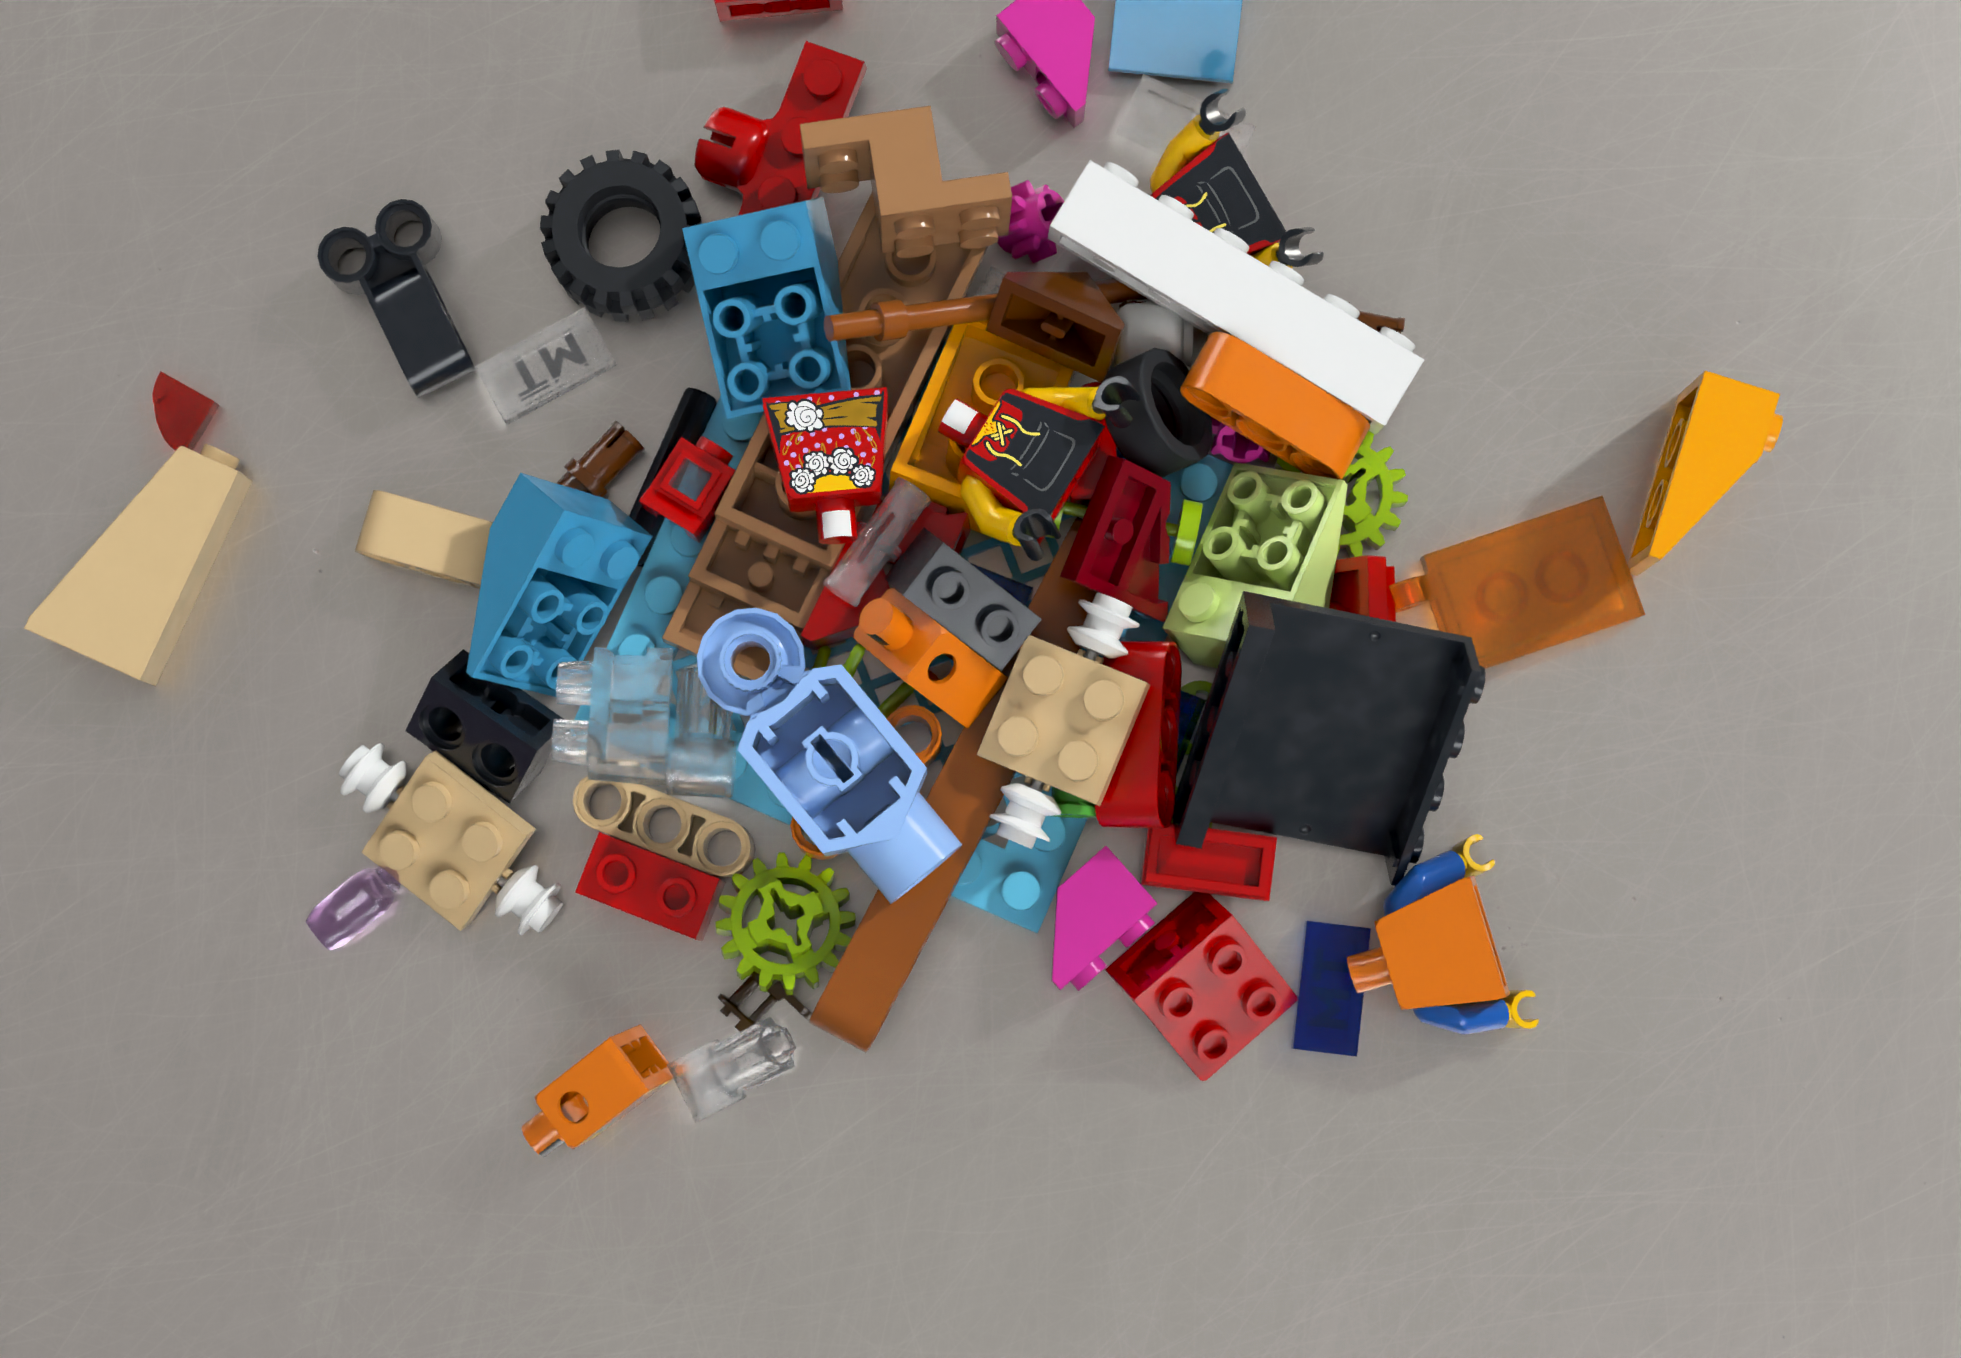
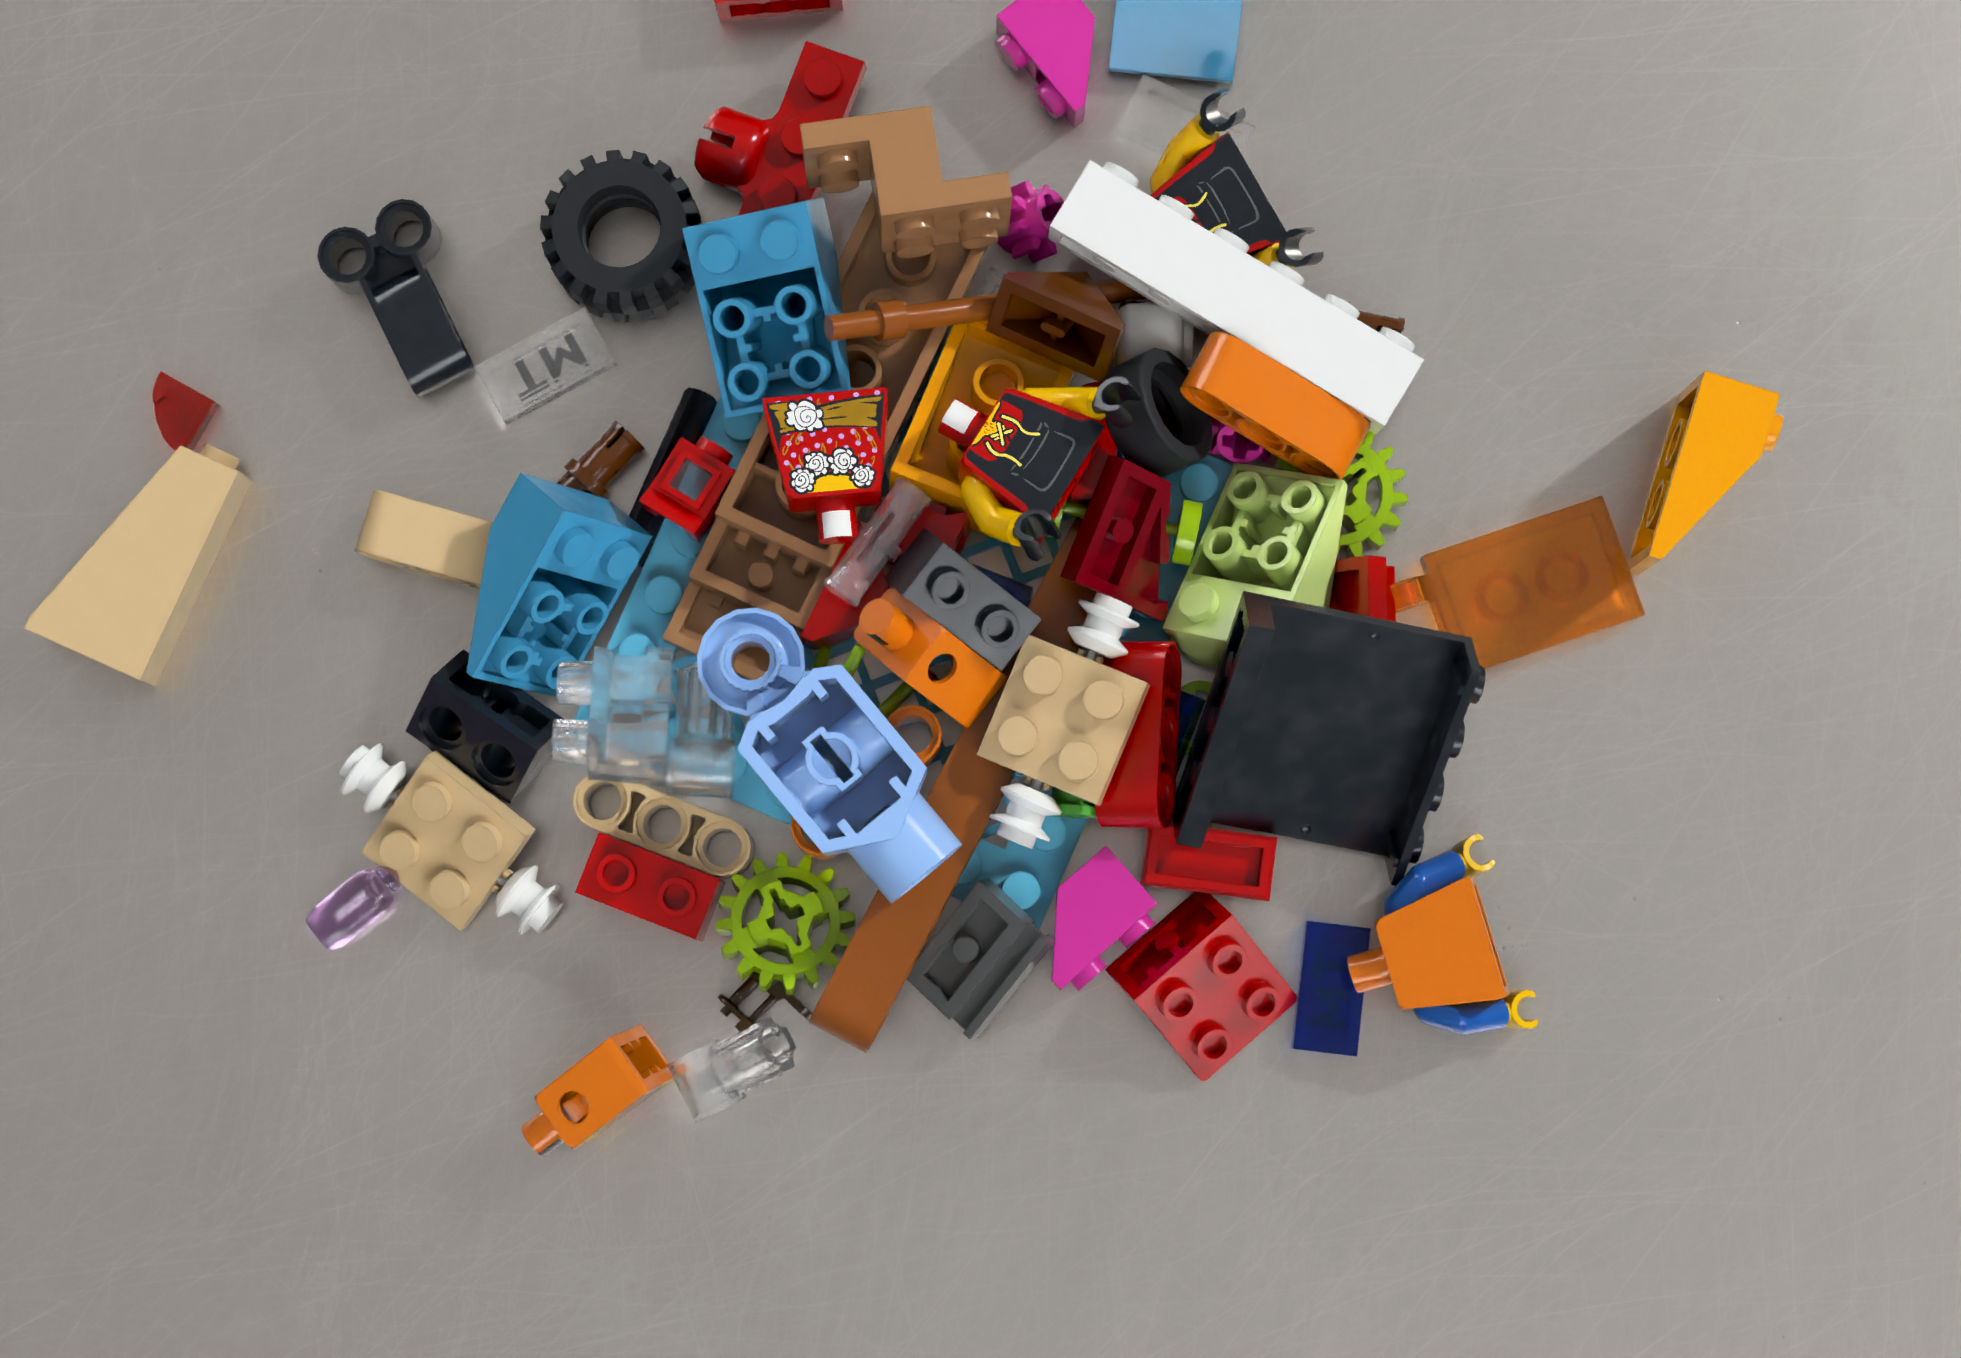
none -> dark grey plate [907,879,1055,1039]

